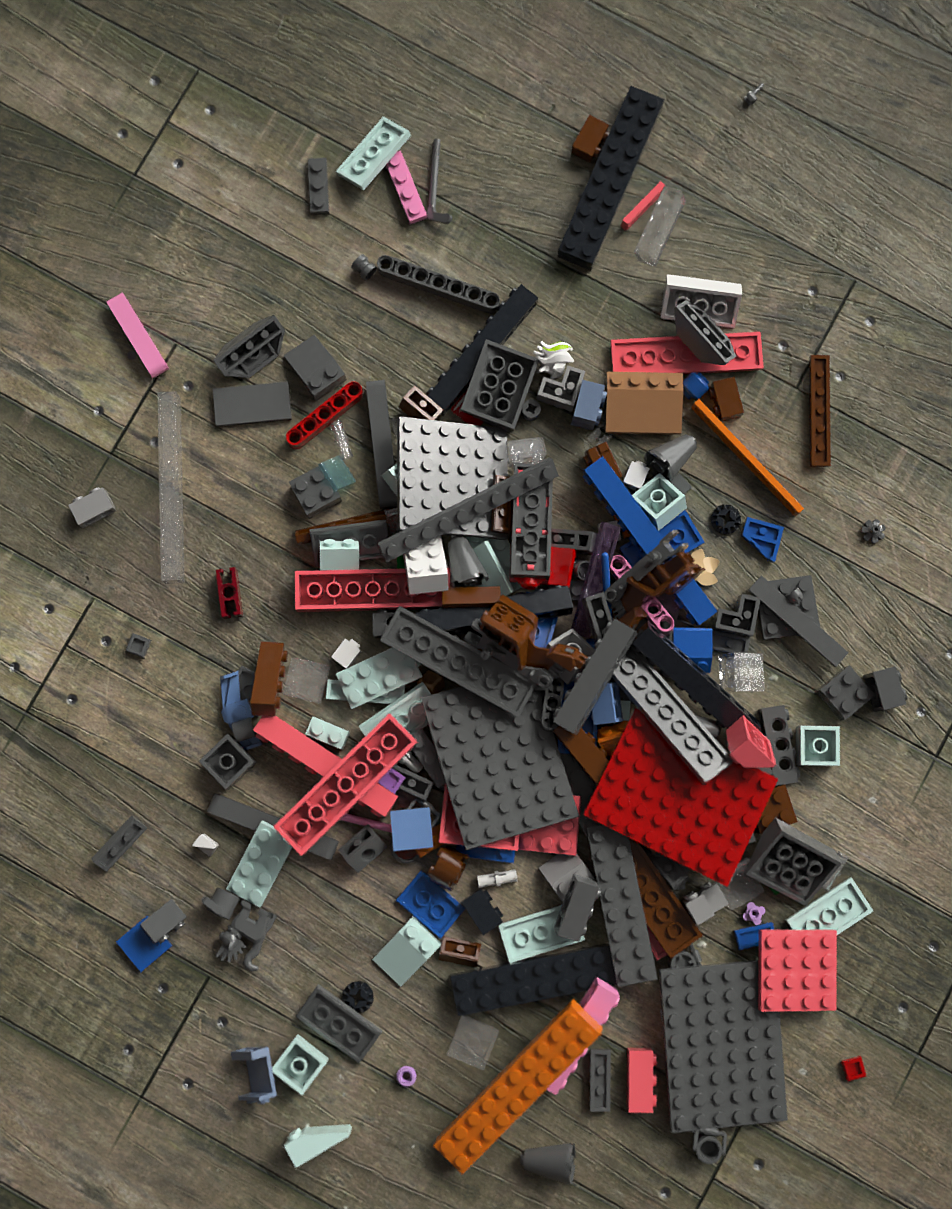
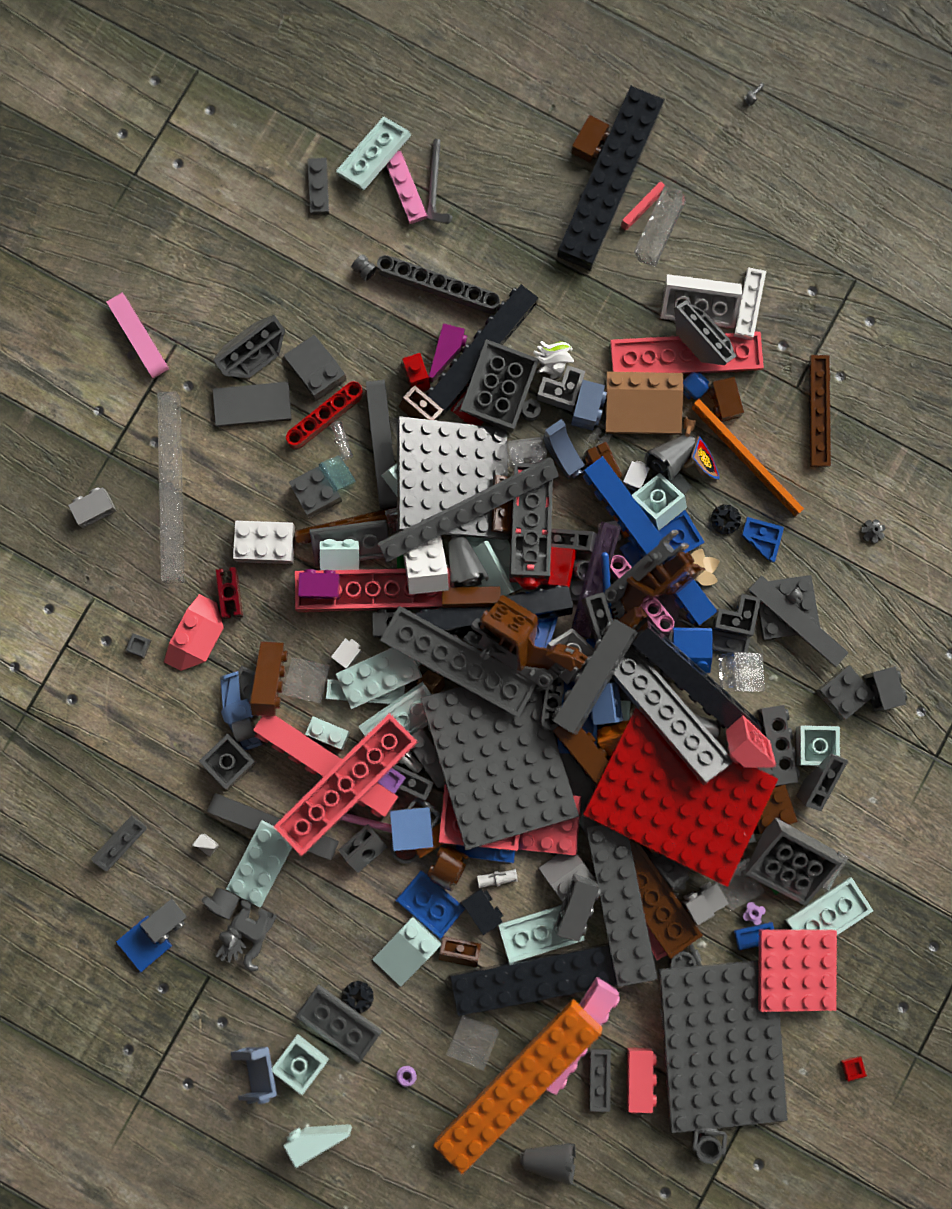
none -> coral wedge [164,594,224,671]
none -> white brick [233,521,295,564]
none -> magenta brick [298,569,340,599]
none -> red torso [402,353,430,392]
none -> magenta slope [429,323,468,382]
none -> sand blue arch [542,419,585,479]
none -> medium nougat hand [683,417,697,437]
none -> shield [683,436,720,480]
none -> white tile [734,268,766,340]
none -> dark grey slope [796,753,848,811]

